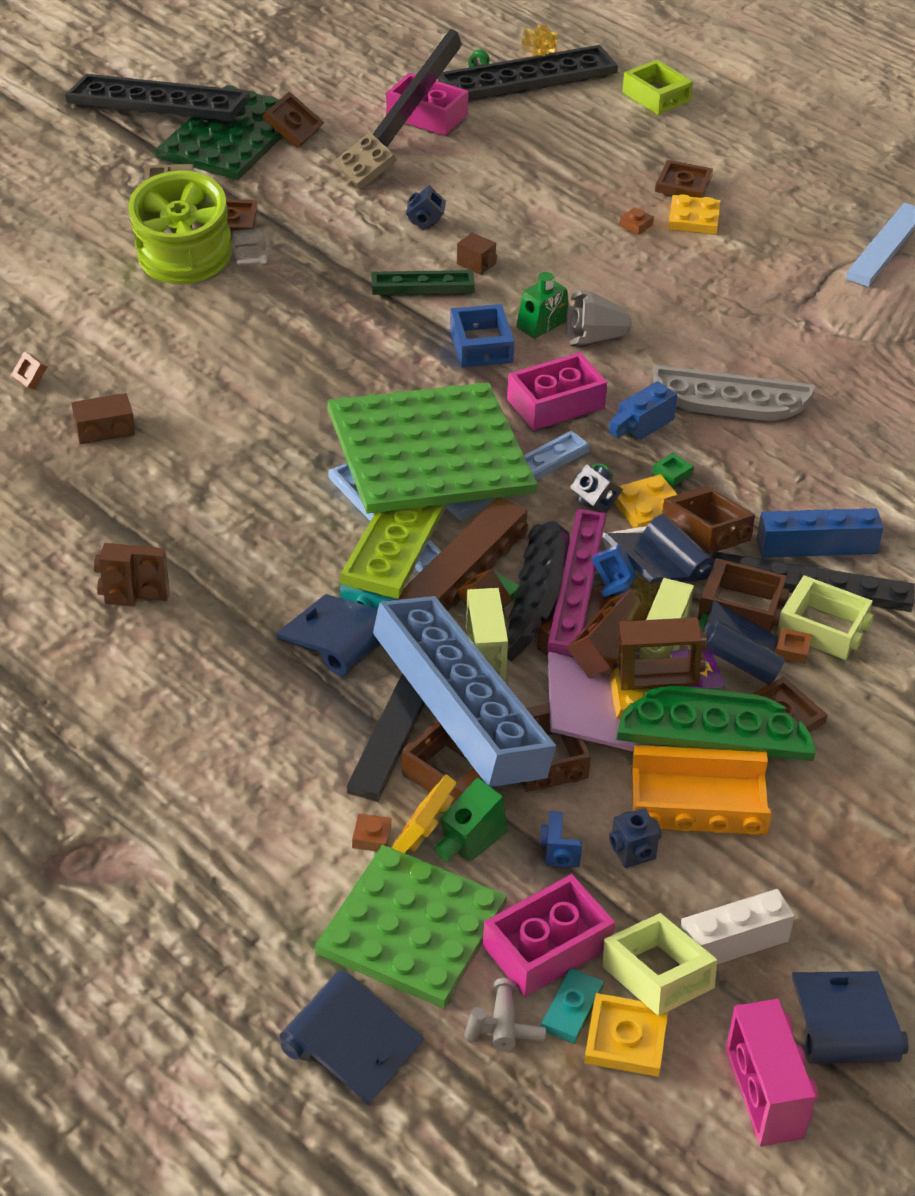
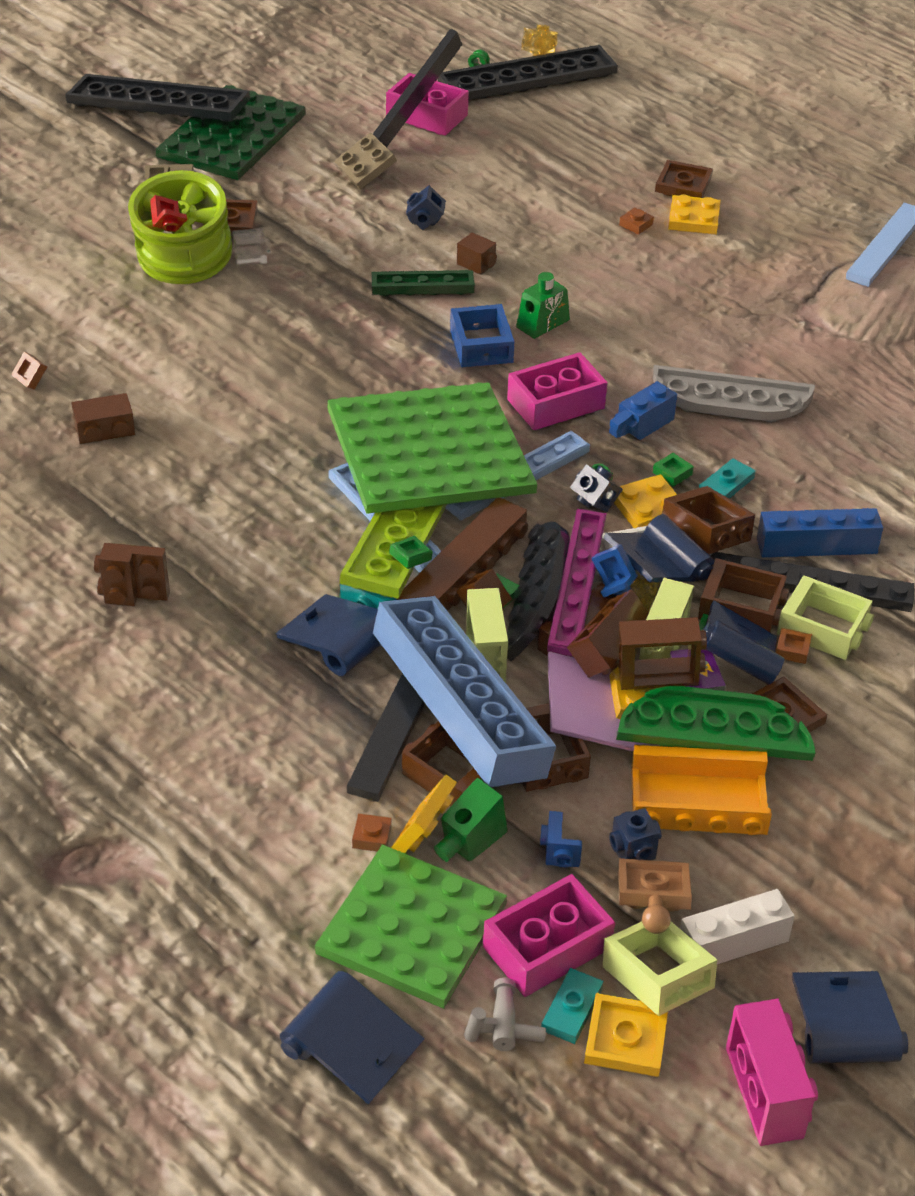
reddish brown plate [262,91,324,149] -> none
light grey cone [566,290,632,346] -> none
lime window [622,60,693,115] -> none
none -> red bracket [150,195,187,233]
none -> green tile [389,536,433,569]
none -> medium nougat plate [618,858,692,934]
none -> teal plate [699,458,756,499]

